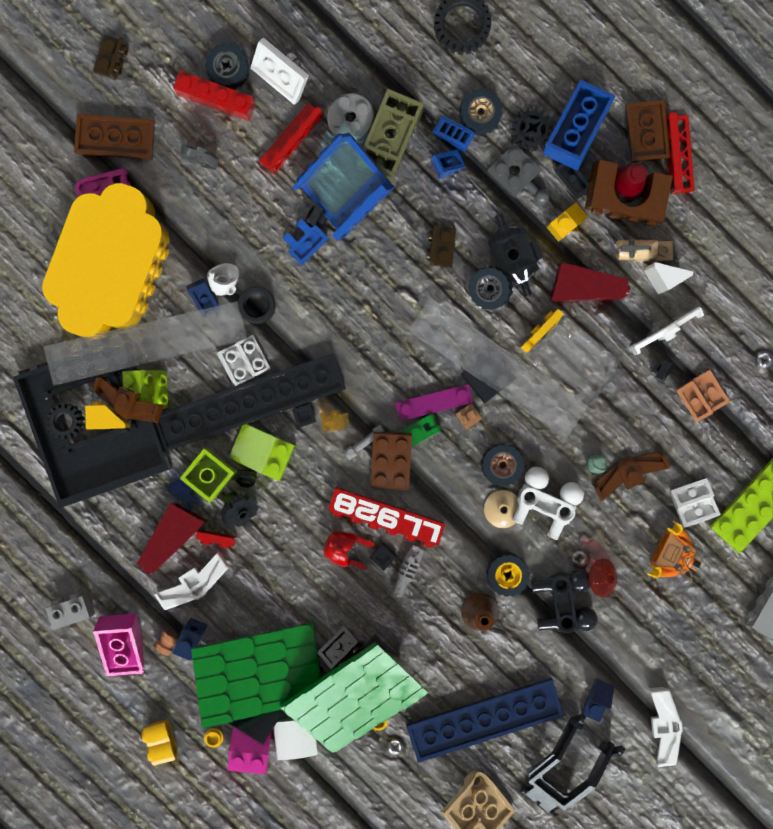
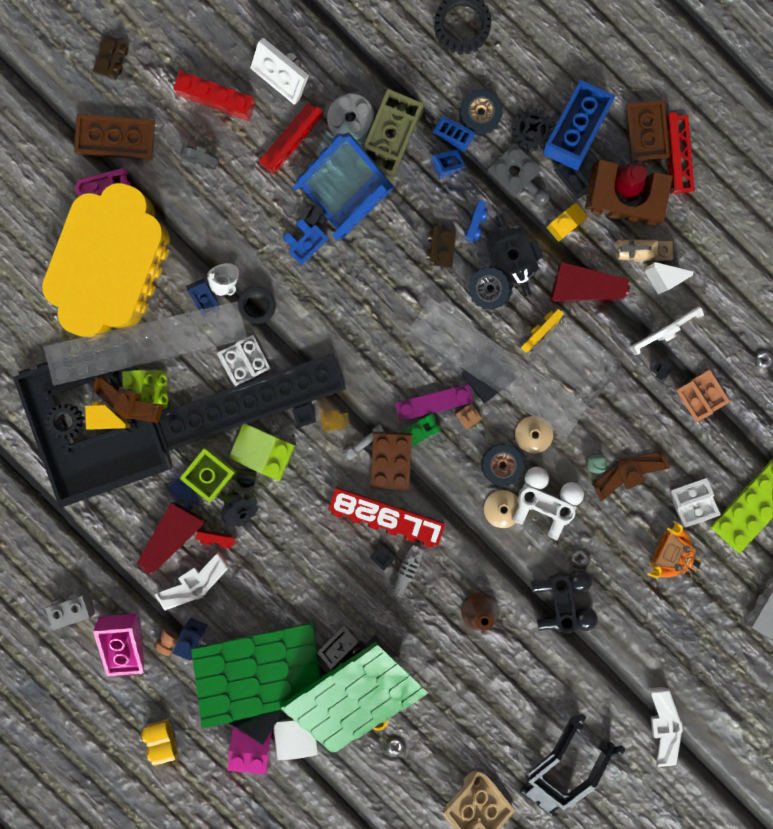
yellow plate [204,728,224,748] -> none
black wheel [205,43,249,90] -> none
red hair [323,531,375,570] -> none
dark blue plate [406,678,564,763] -> none
black wheel [486,553,530,597] -> none
dark blue slope [581,678,614,722] -> none
clear red dish [589,559,617,597] -> none
none -> blue plate [464,200,488,242]
none -> tan dish [515,416,553,454]

